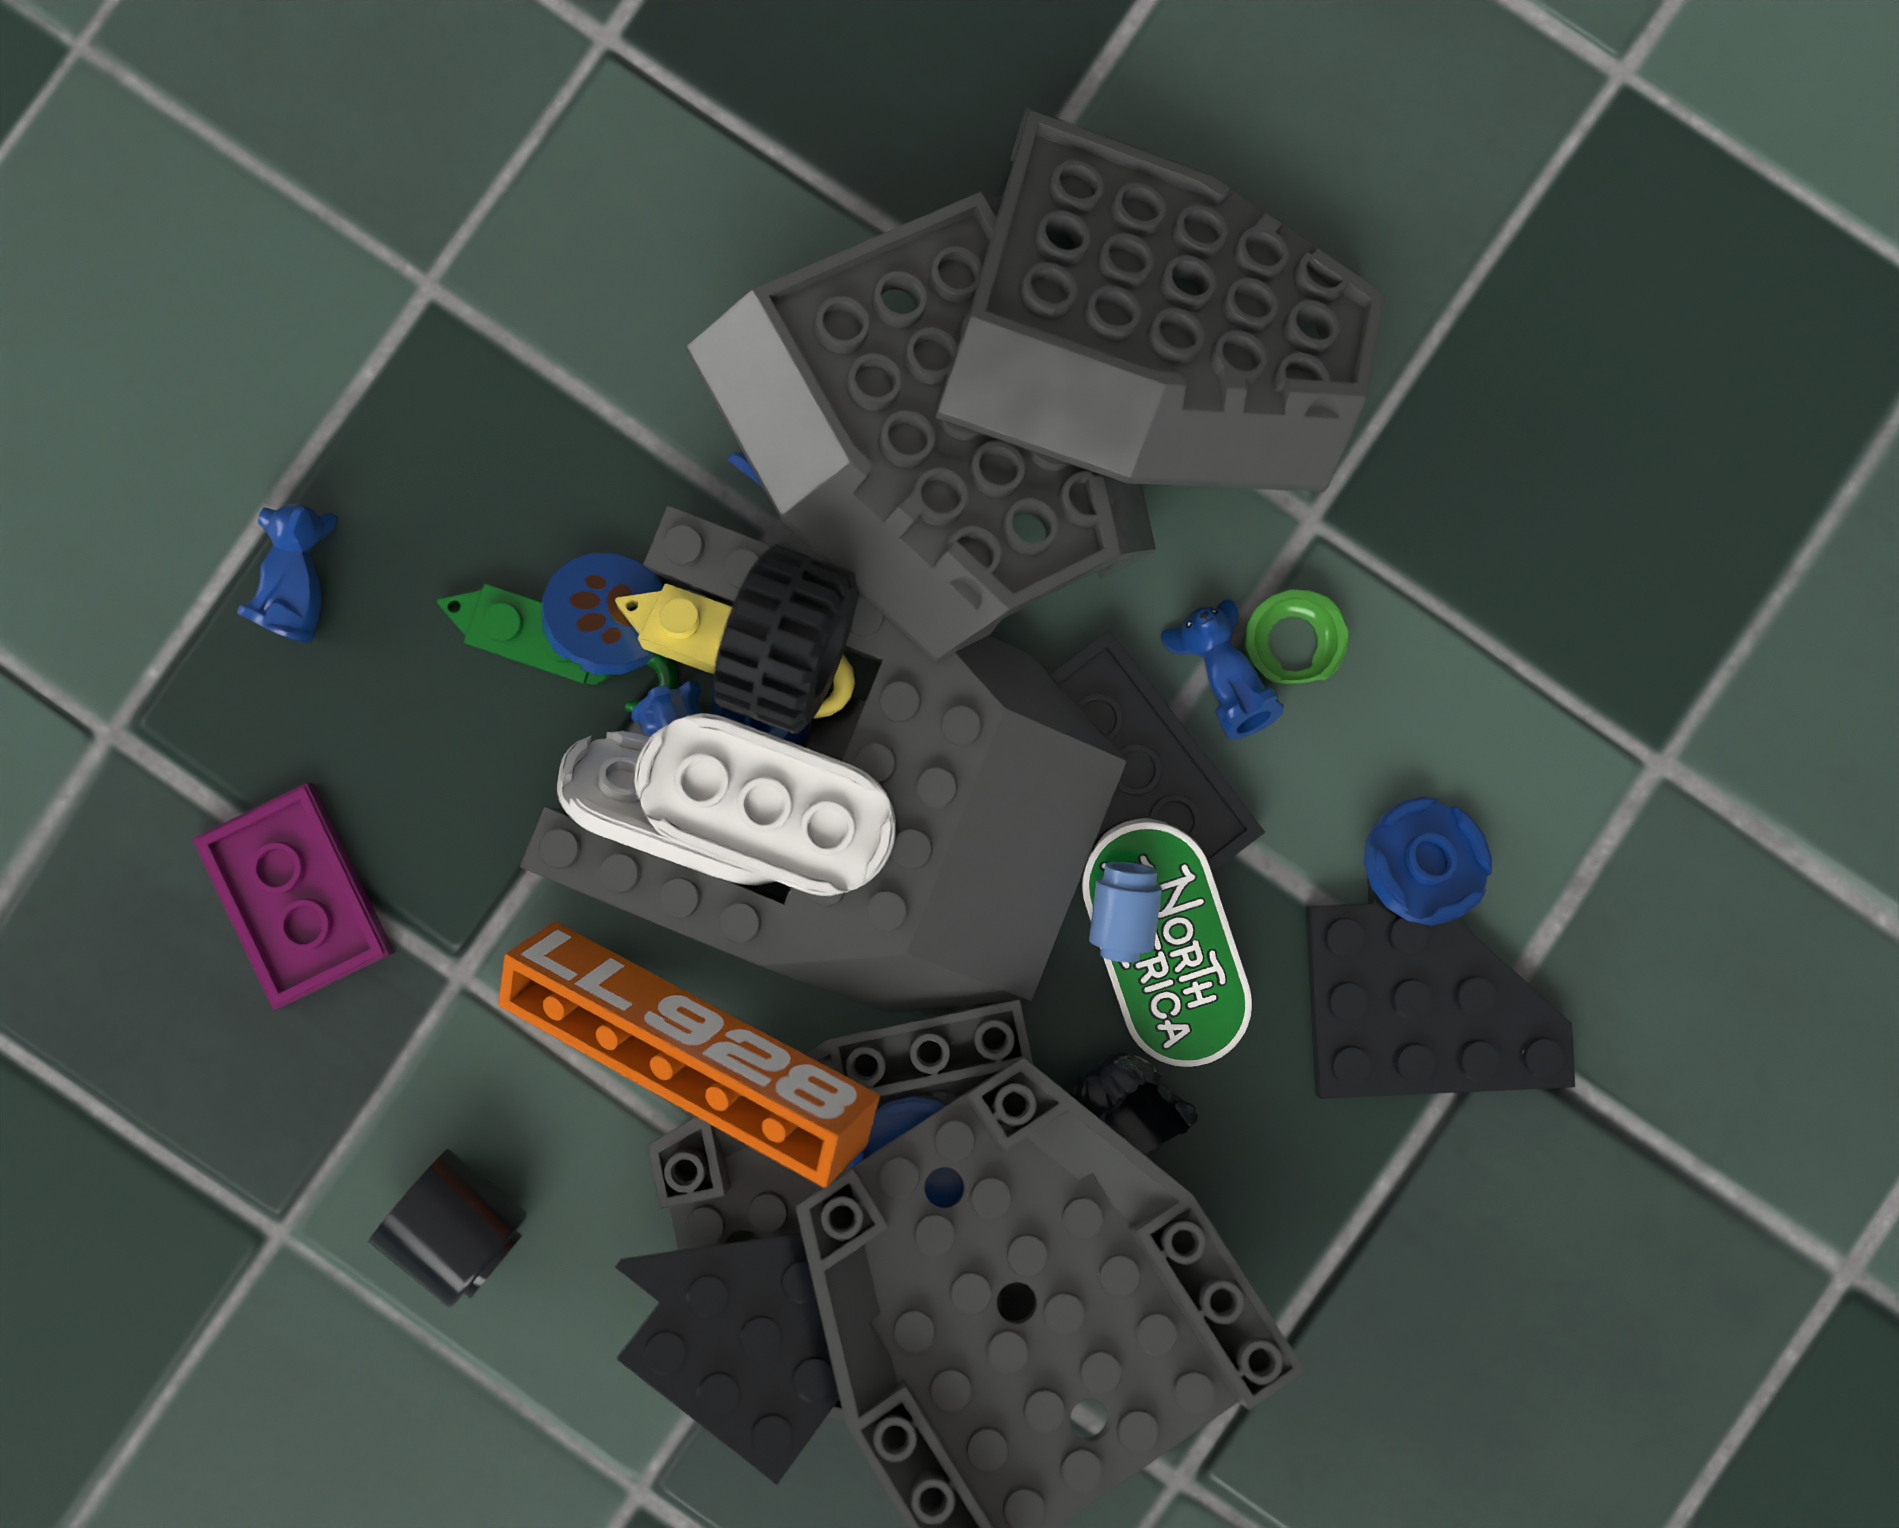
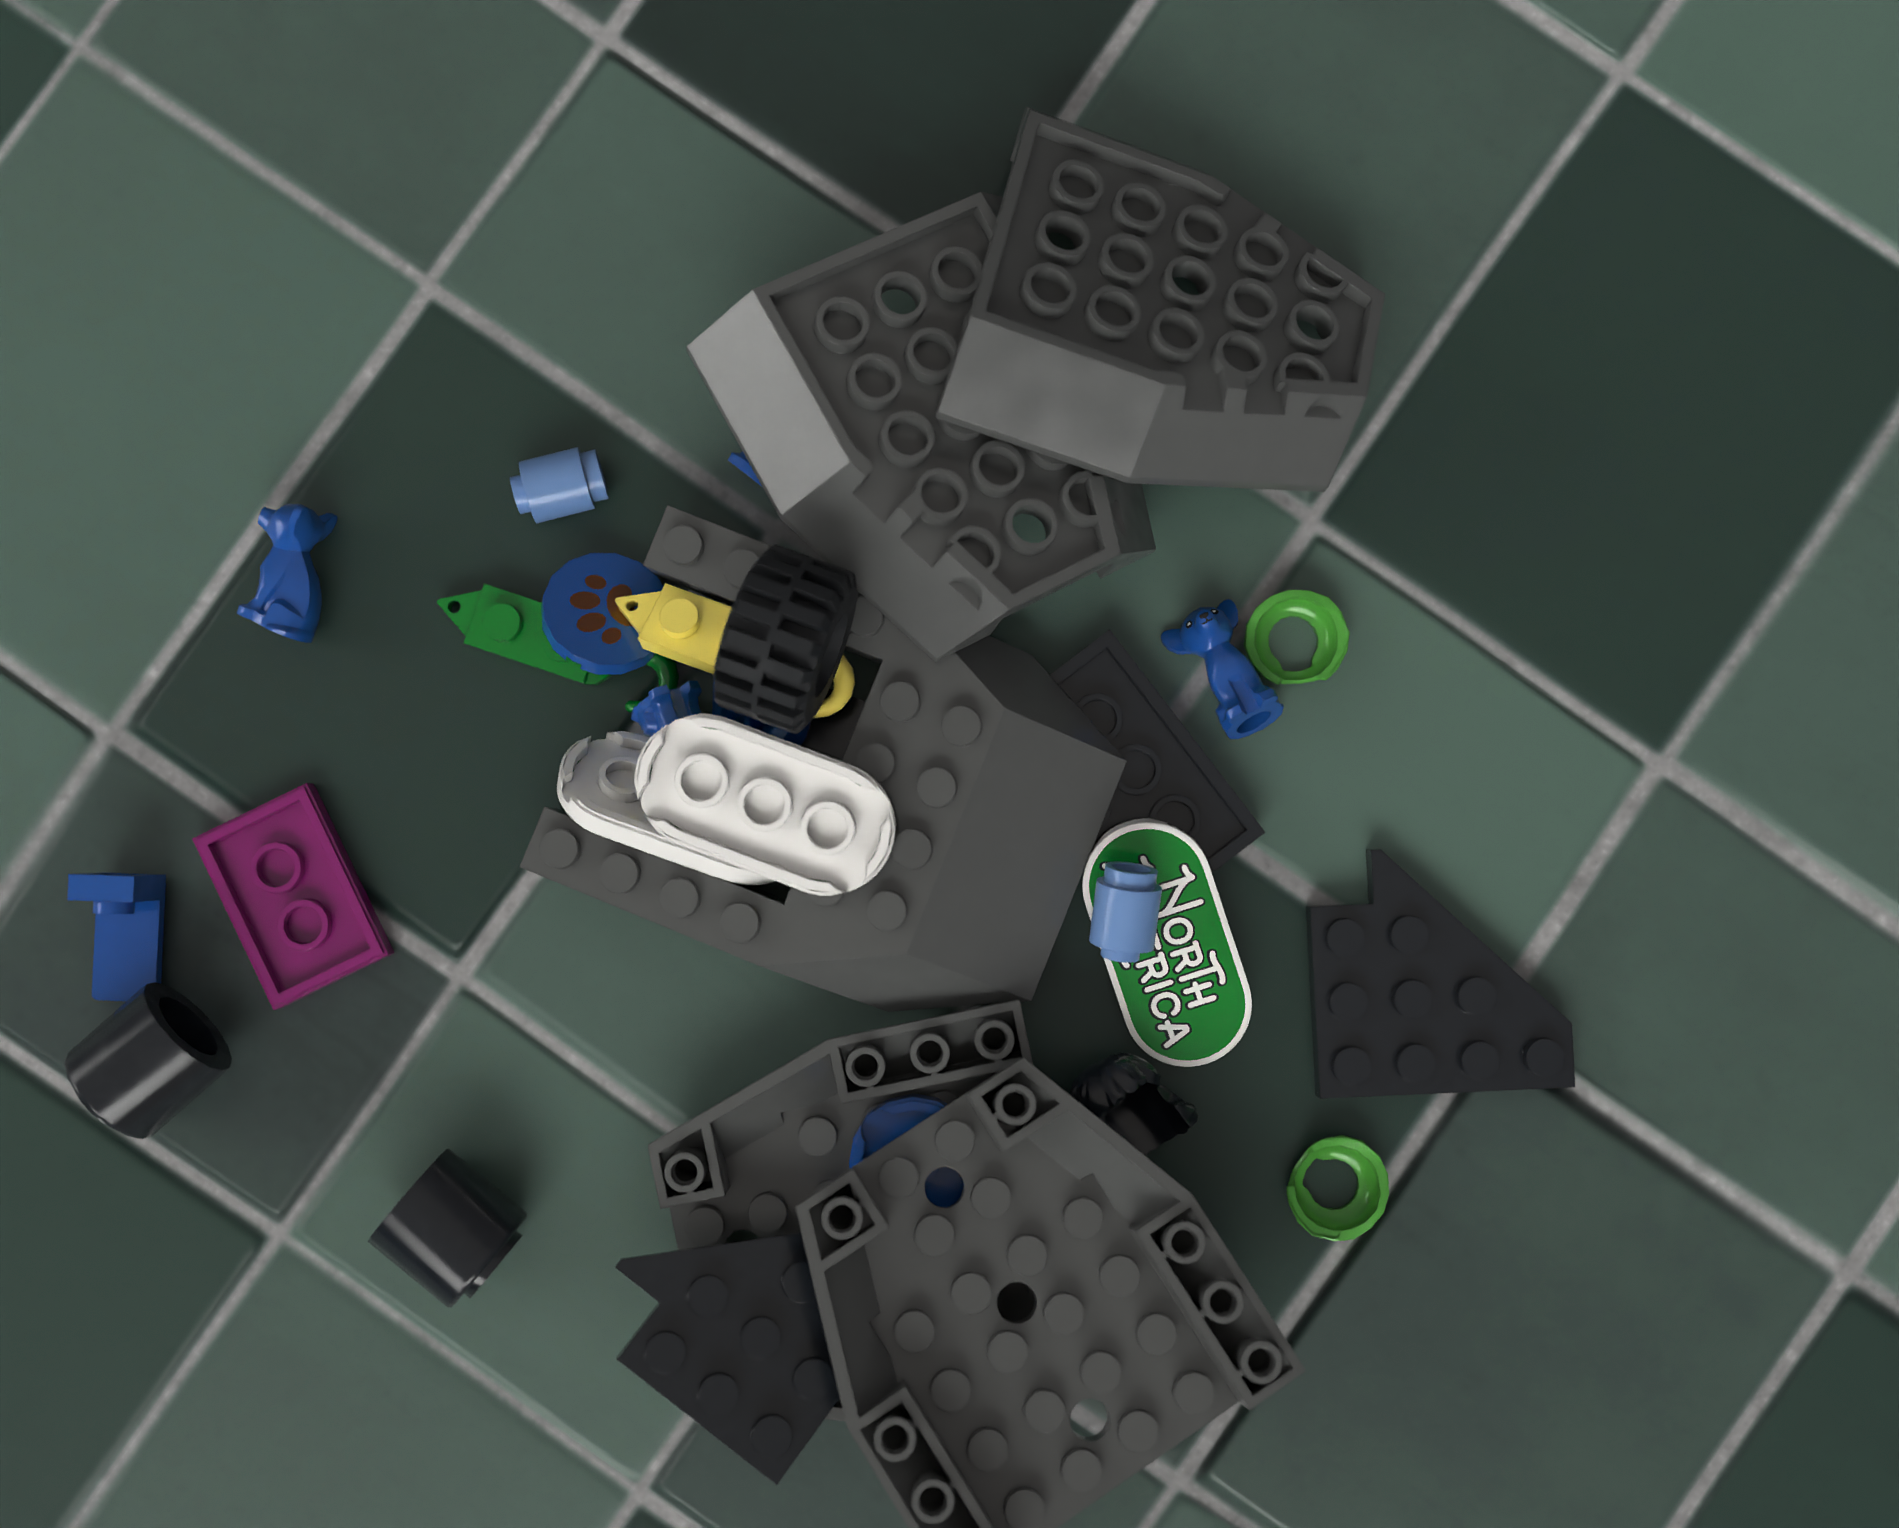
orange brick [498,921,880,1189] -> none
blue tile [1364,796,1492,926] -> none
none -> black piece [64,982,232,1139]
none -> blue bracket [67,872,166,1001]
none -> medium blue brick [510,447,609,524]
none -> bright green piece [1286,1135,1389,1241]

